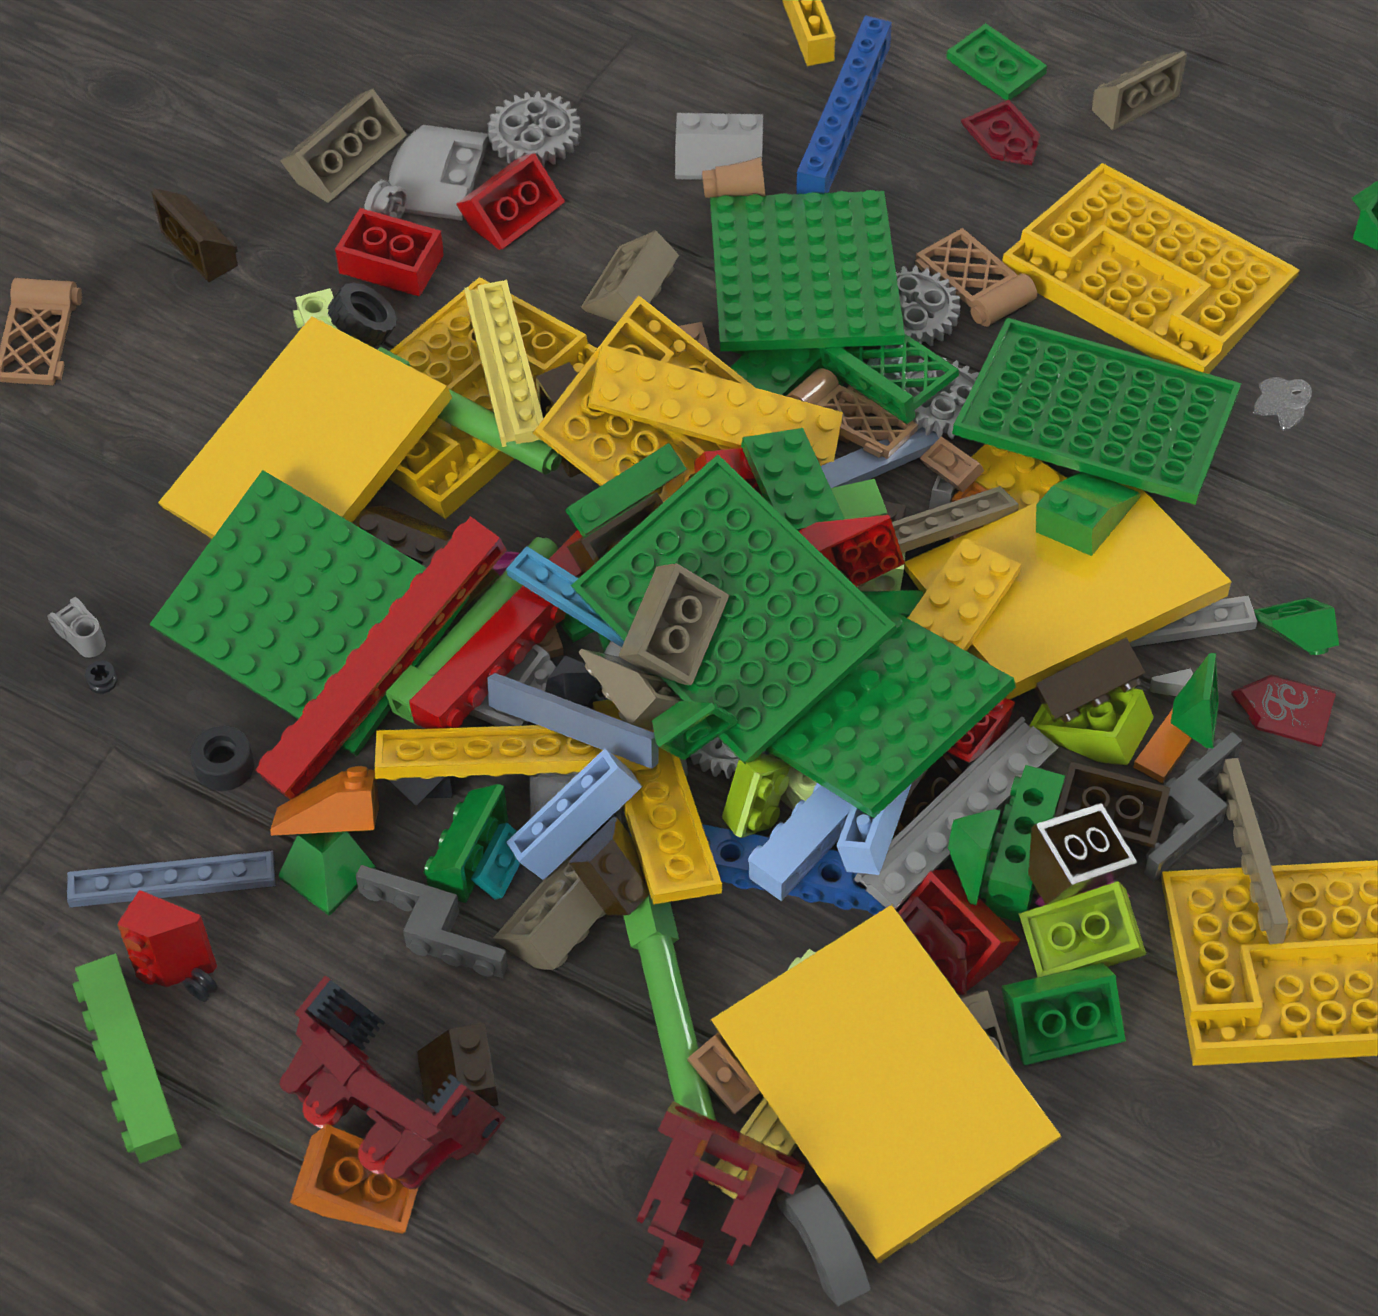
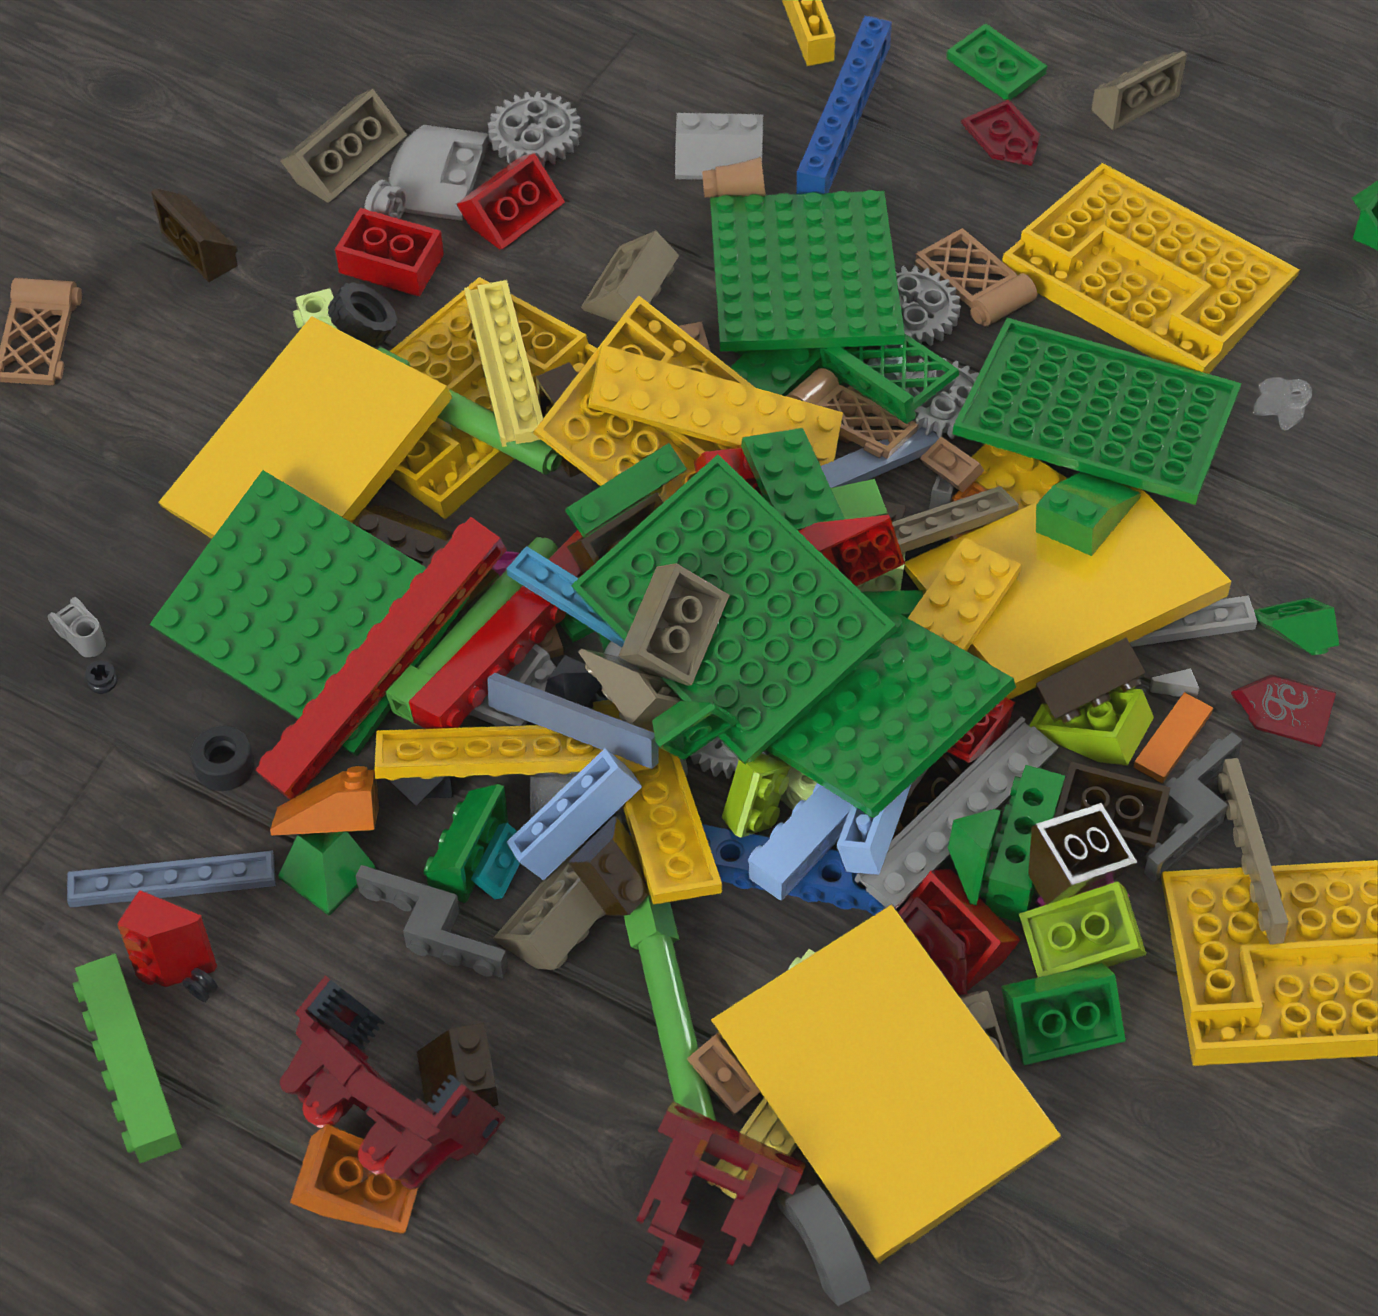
green slope [1171,653,1219,748] -> none

